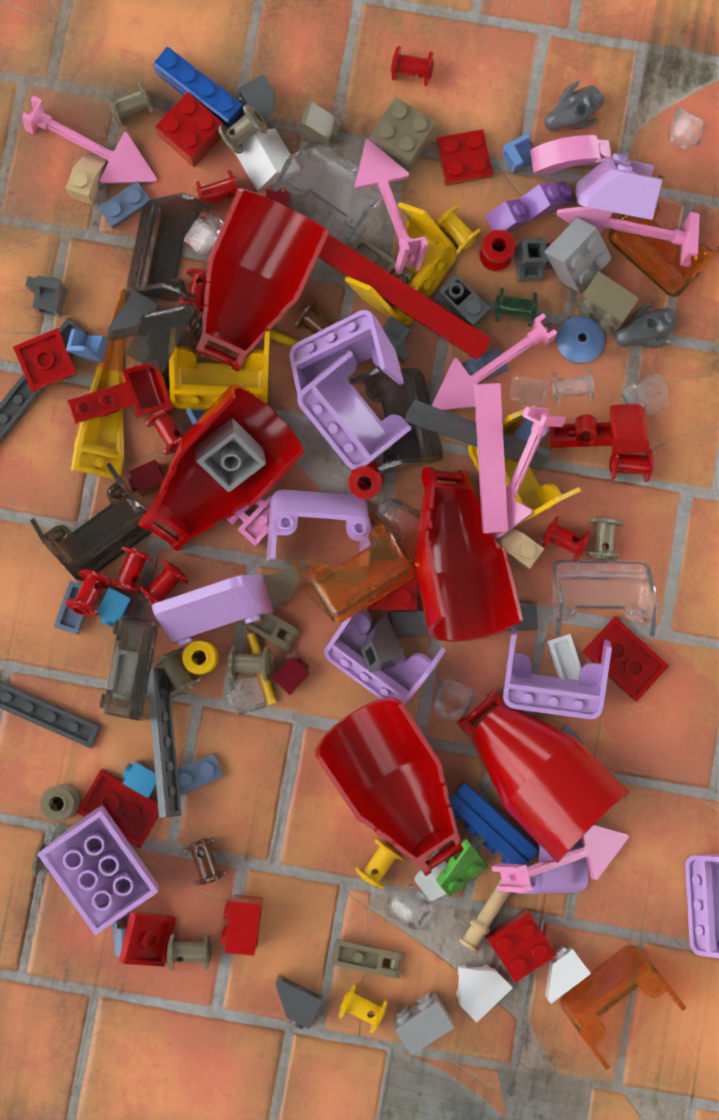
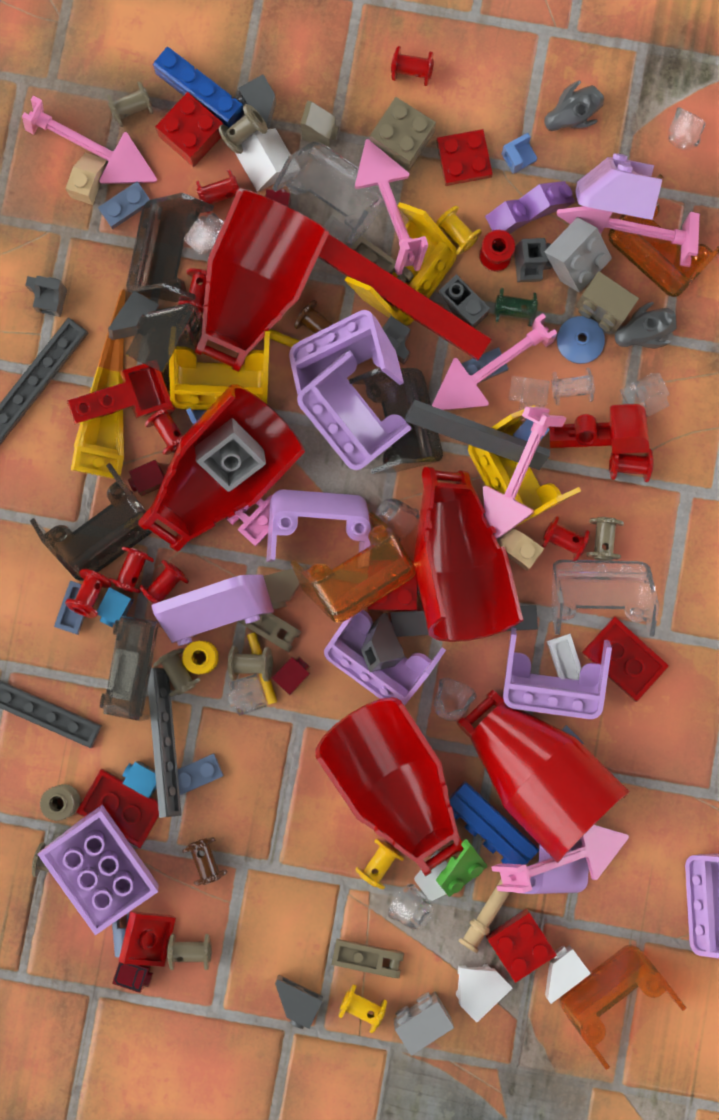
red plate [13,328,78,392] -> none
medium blue panel [66,329,109,362] -> none
red brick [221,894,263,956] -> none
red hose [348,461,385,500] -> none
bright pink tile [474,383,508,533] -> none
bright pink arch [530,135,612,174] -> none
none -> dark red brick [112,962,153,993]

